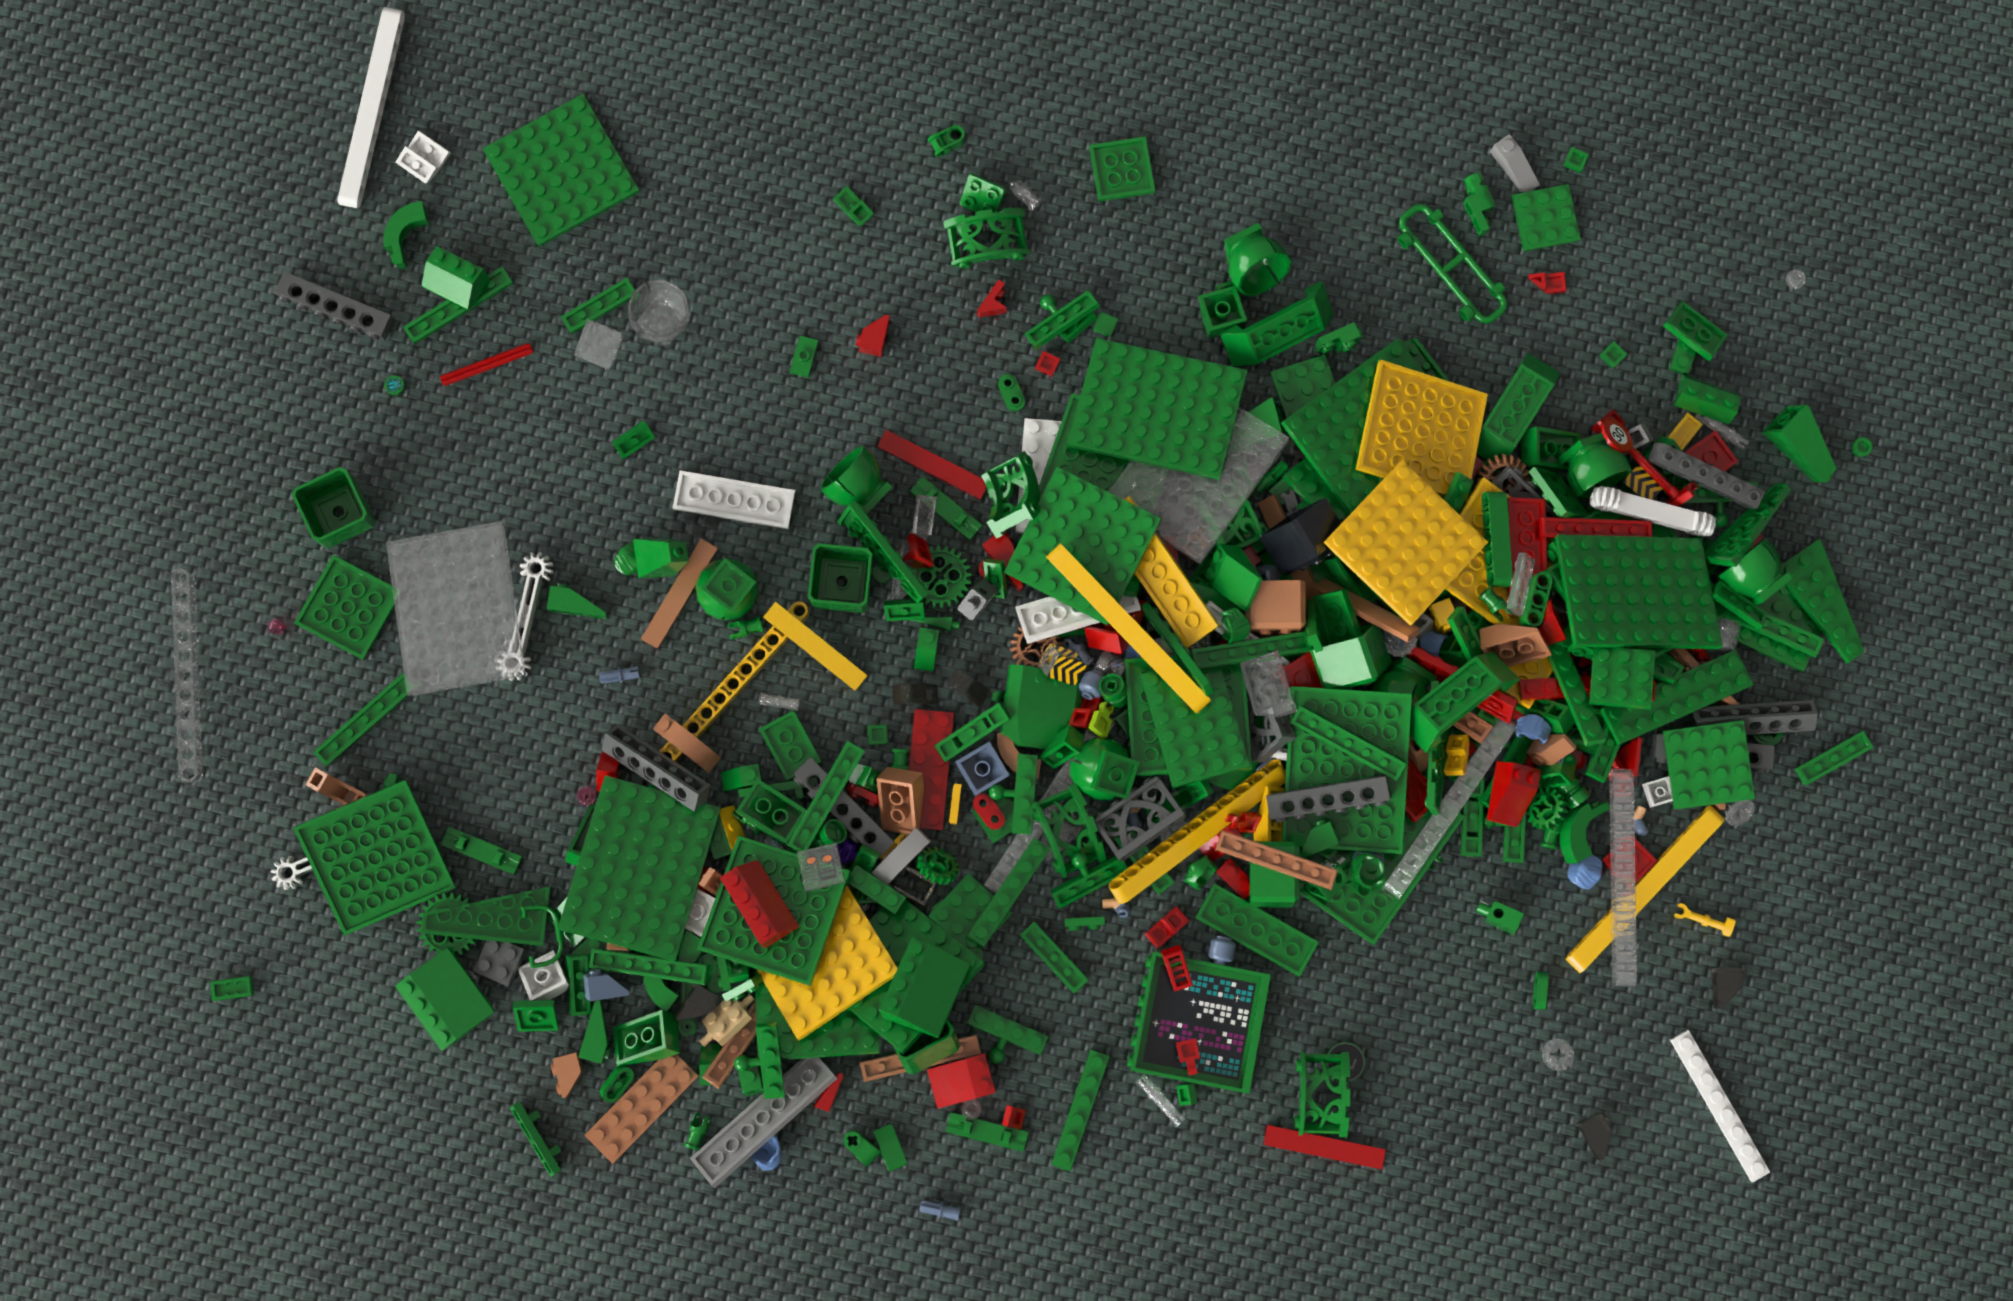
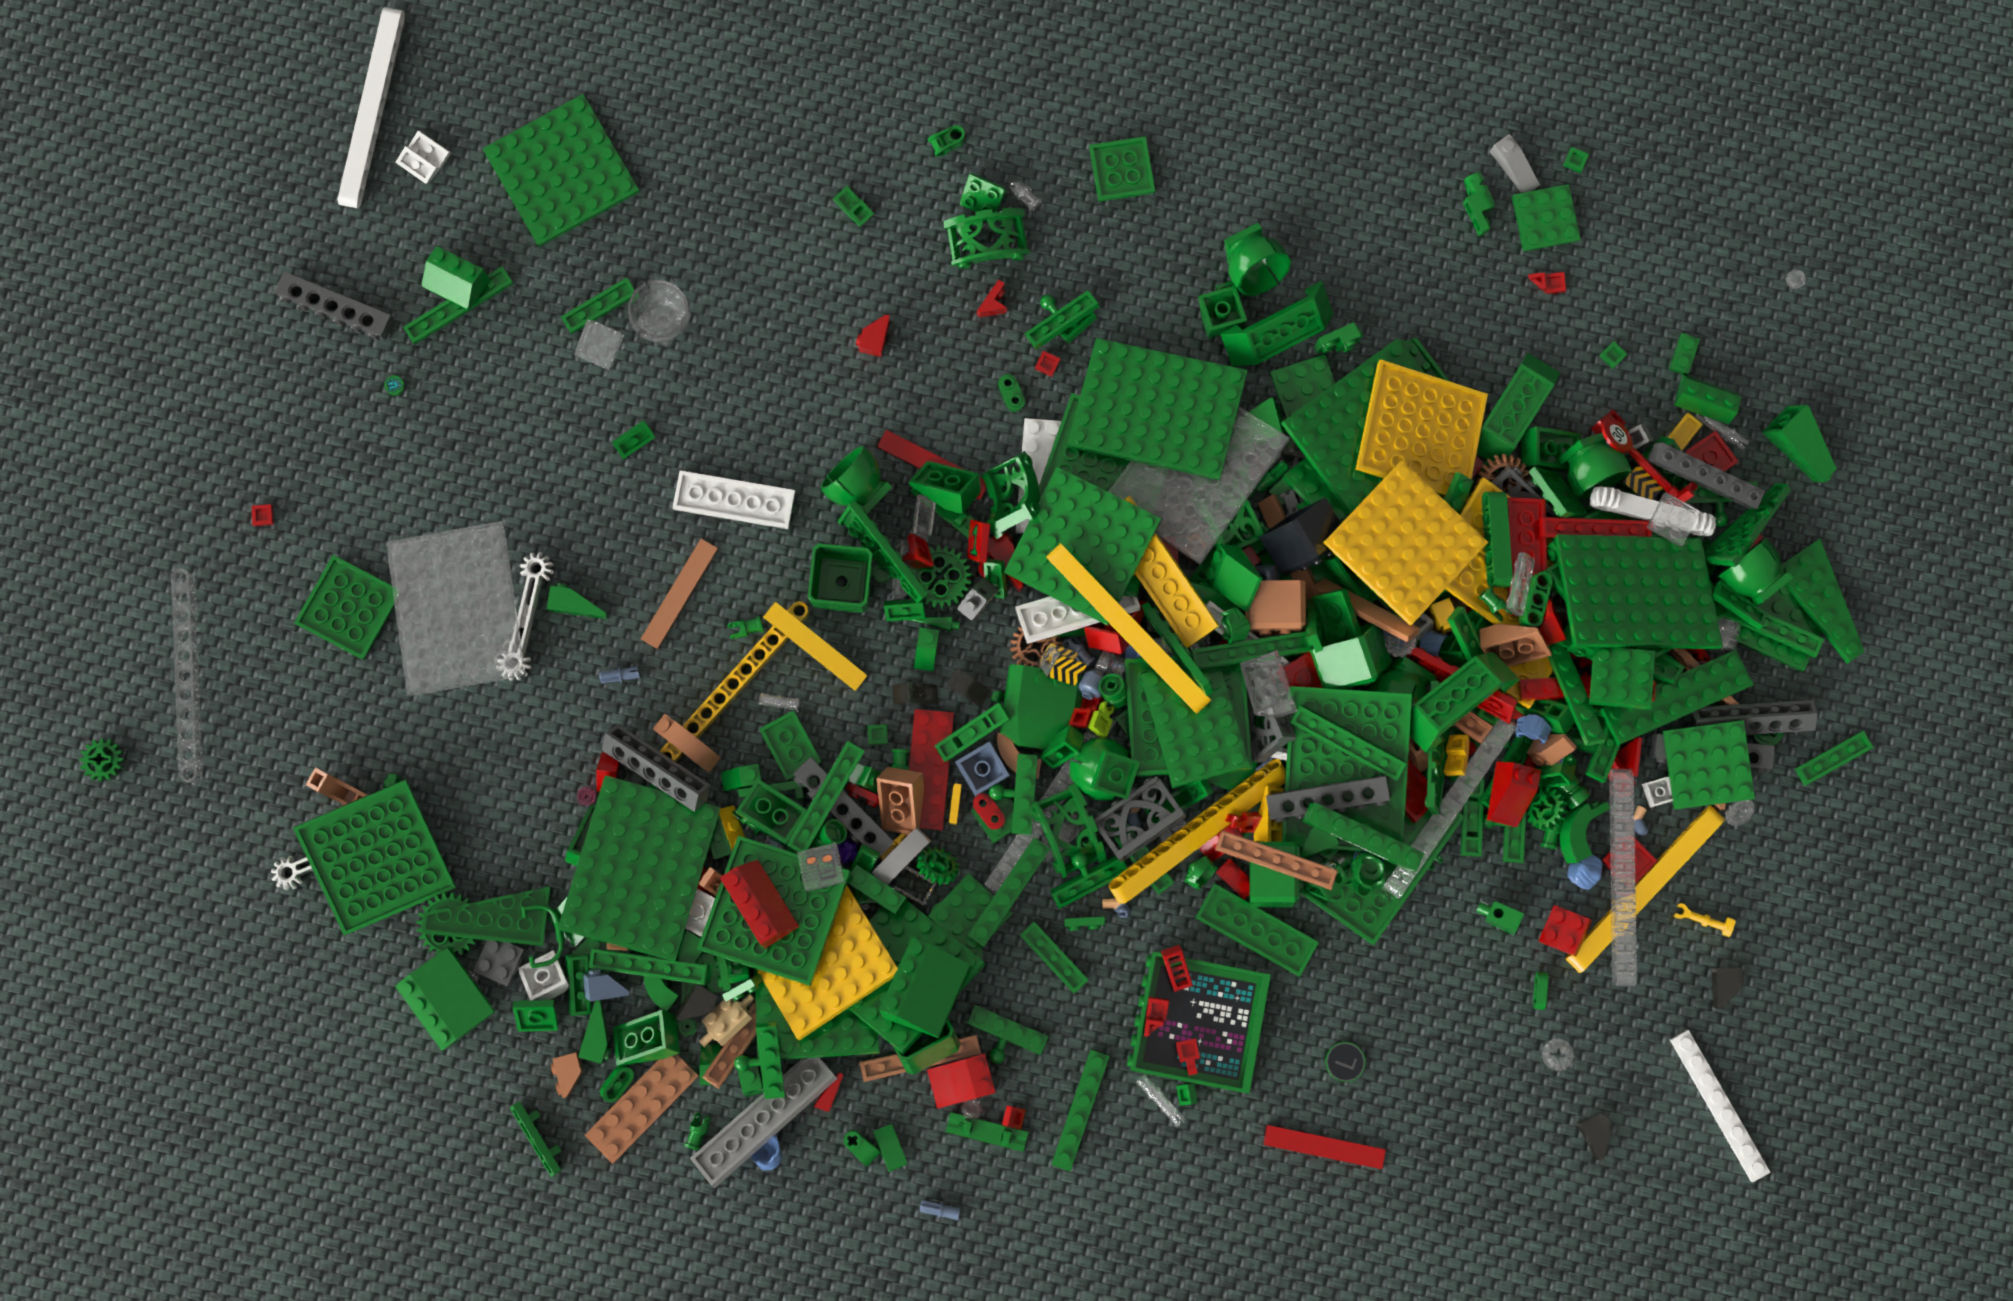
green plate [210,976,254,1001] -> none
clear pink plate [267,619,287,635] -> none
green plate [292,467,376,548] -> none
green plate [313,673,418,767] -> none
green arch [383,201,430,269] -> none
red axle [440,343,533,386] -> none
green hinge [441,827,523,875] -> none
green hair [615,542,638,576] -> none
green slope [633,538,689,578] -> none
green plate [695,558,759,621] -> none
green plate [790,336,819,378] -> none
green tile [1093,312,1118,338] -> none
red slope [1144,906,1189,949] -> none
sand blue head [1208,936,1236,966] -> none
green fence [1294,1052,1350,1137] -> none
green bar [1397,204,1508,324] -> none
red plate [1570,750,1586,770] -> none
green tile [1663,300,1728,361] -> none
green tile [1851,437,1873,457] -> none
none -> green gear [79,738,125,782]
none -> red plate [251,504,274,526]
none -> green slope [909,461,981,514]
none -> red tile [967,519,990,563]
none -> red slope [1144,996,1169,1037]
none -> green brick [1302,803,1424,872]
none -> red plate [1538,905,1592,957]
none -> clear plate [1647,493,1700,546]

